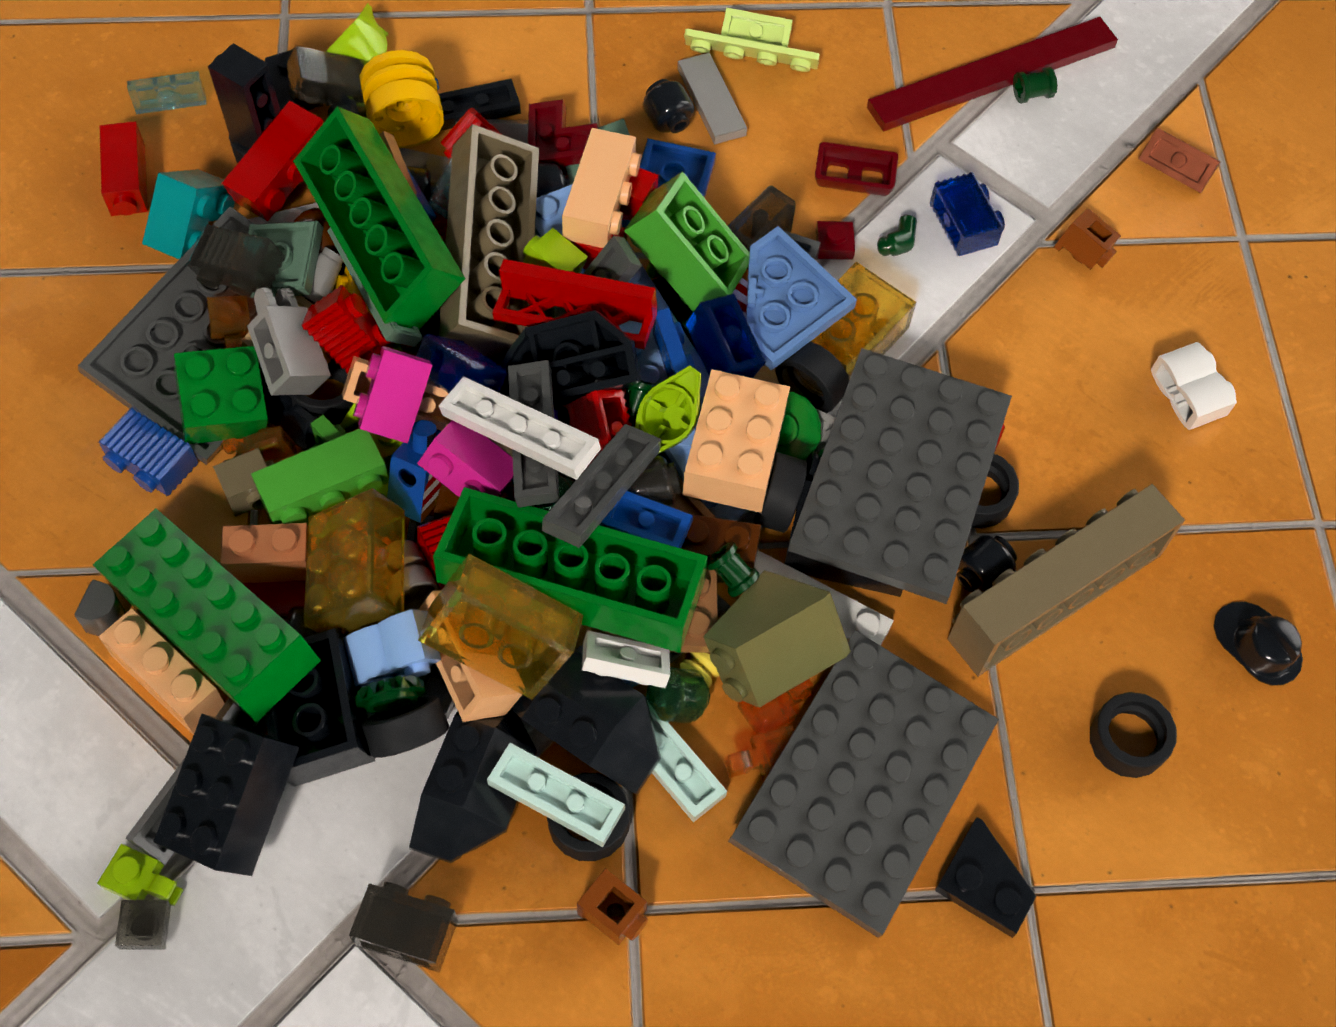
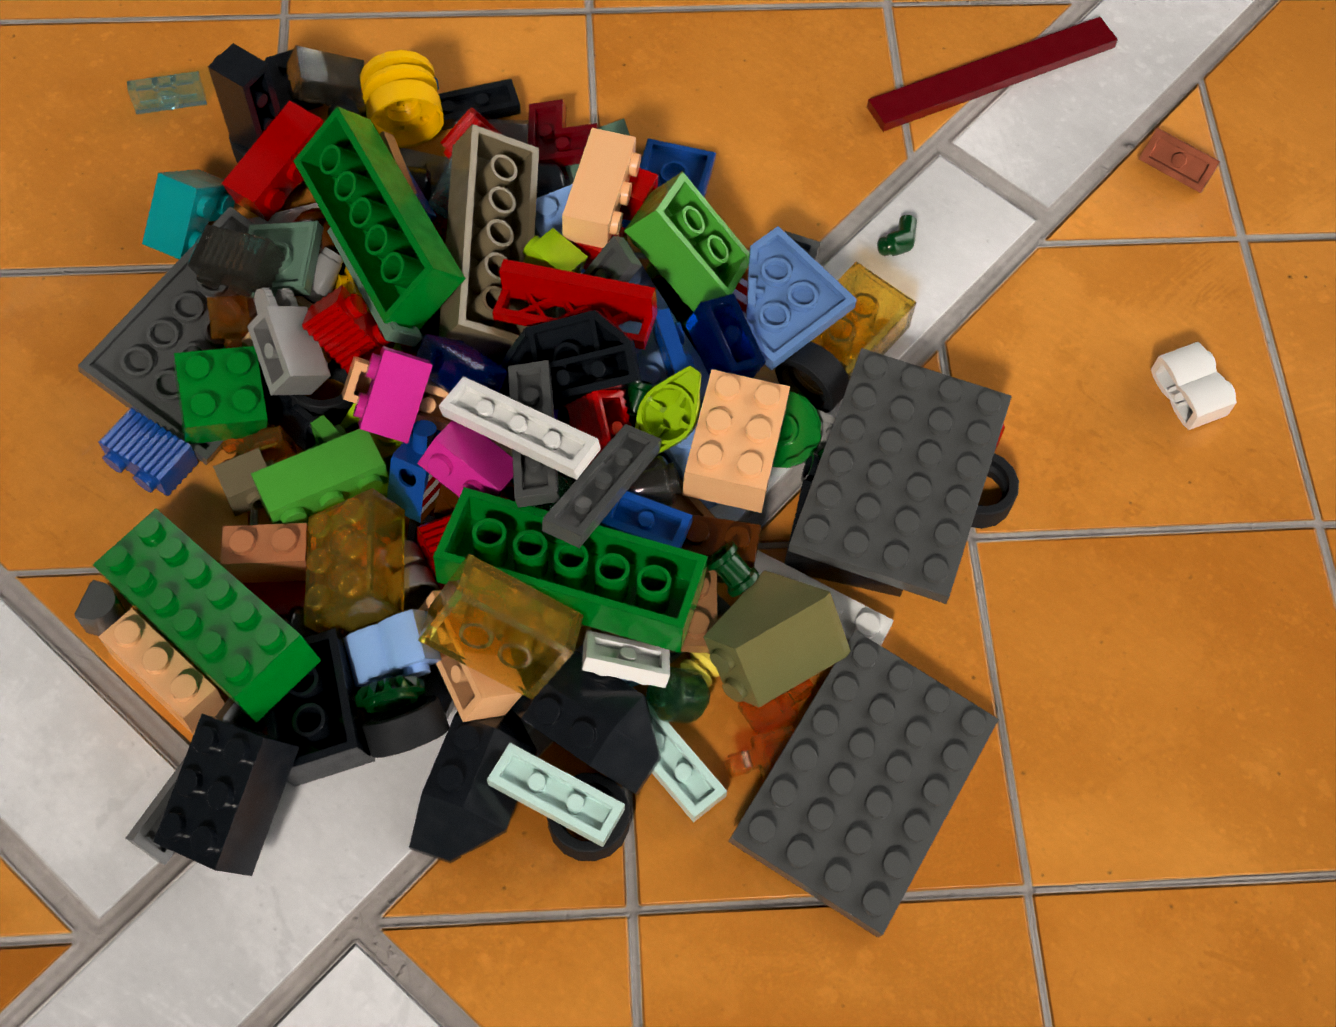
lime plate [97,844,184,906] -> none
red brick [99,121,148,216] -> none
clear smoke plate [115,900,171,950] -> none
lime hat [319,3,389,72] -> none
clear smoke brick [349,882,458,973] -> none
dark orange brick [577,868,648,945] -> none
black head [643,79,694,133] -> none
light grey tile [677,53,747,145] -> none
yellowish green bracket [684,8,820,72] -> none
clear smoke brick [728,186,796,270] -> none
black tyre [754,452,807,533] -> none
dark red piece [815,142,898,196] -> none
dark red plate [816,221,855,260] -> none
clear blue brick [930,172,1005,256] -> none
black wing [935,817,1036,938] -> none
dark tan brick [948,484,1185,677] -> none
black head [956,535,1017,593] -> none
dark green bush [1013,67,1058,104] -> none
dark orange brick [1054,208,1121,270] -> none
black tyre [1090,692,1177,778] -> none
black piece [1214,602,1303,686] -> none

